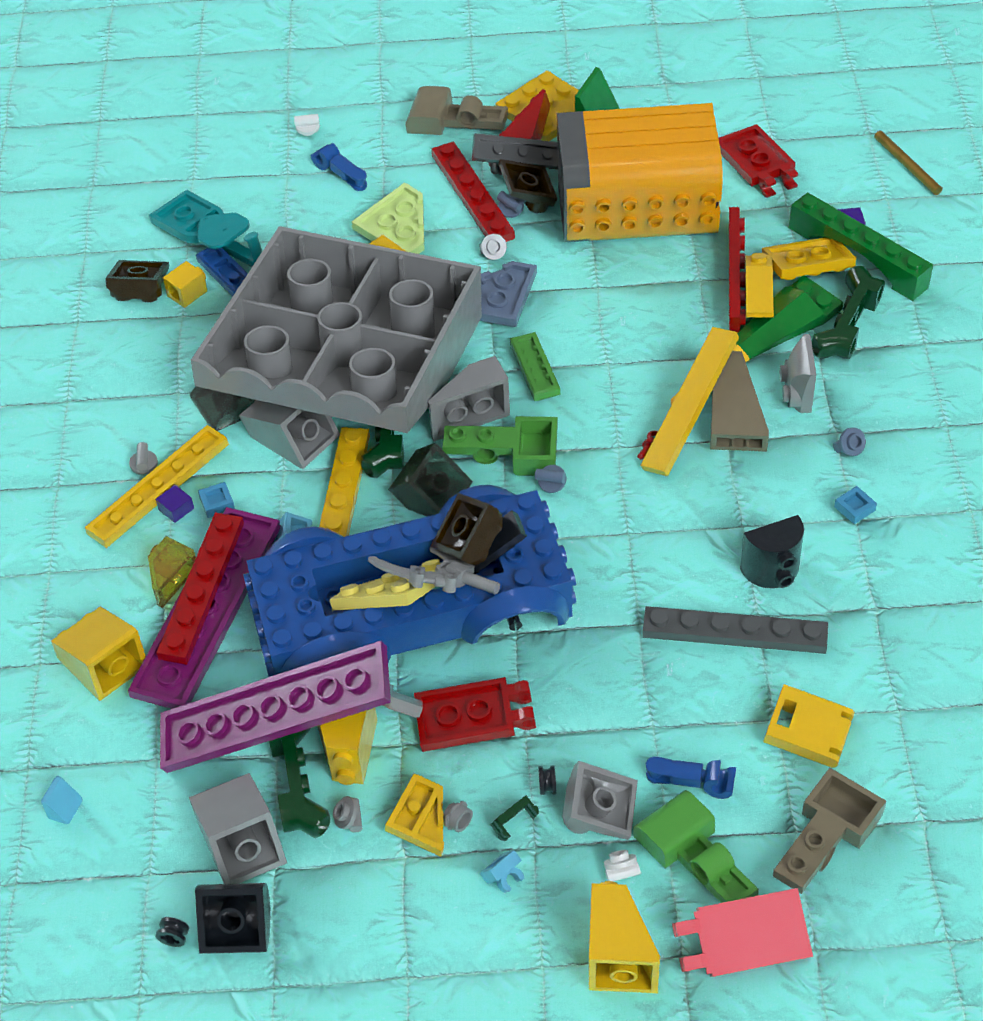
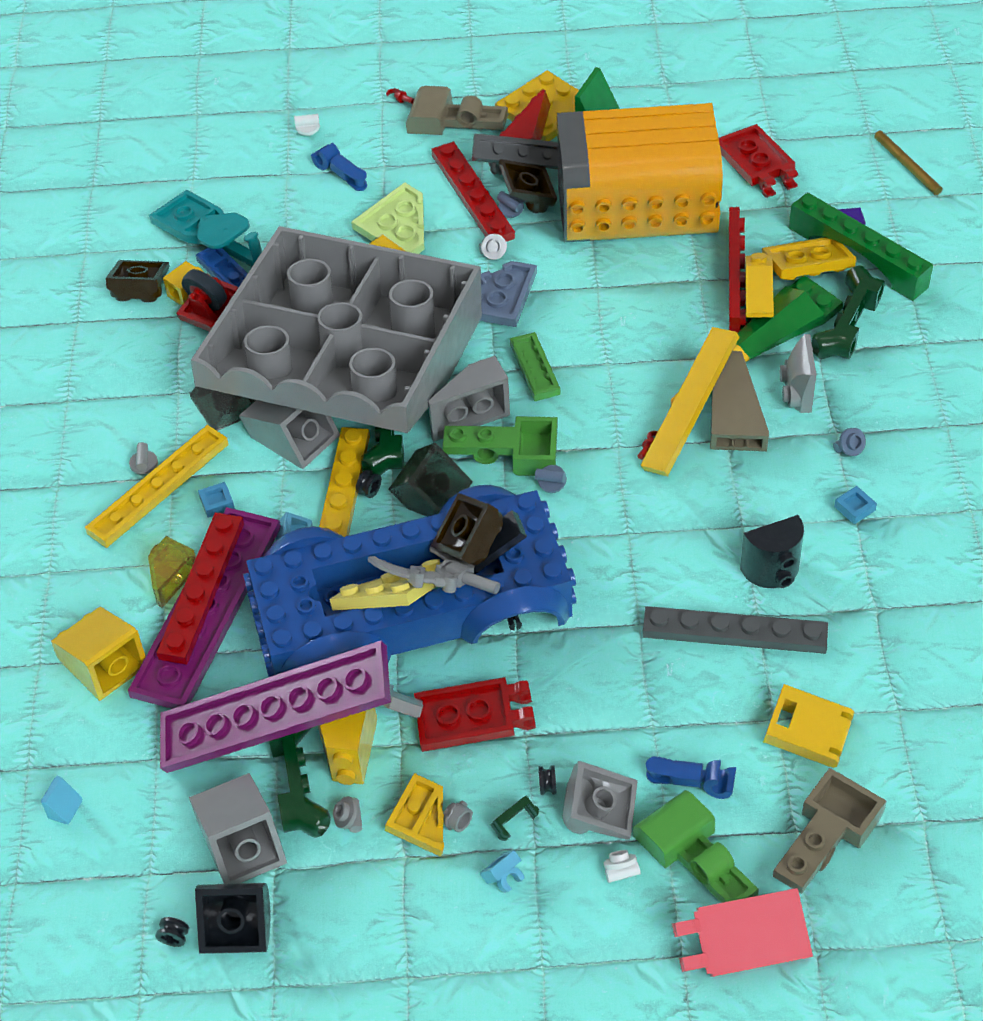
dark purple piece [156,485,194,523] -> none
yellow slope [589,881,660,993] -> none
none -> plate [176,269,239,332]
none -> black bush [356,470,382,498]
none -> red hand [386,88,414,104]

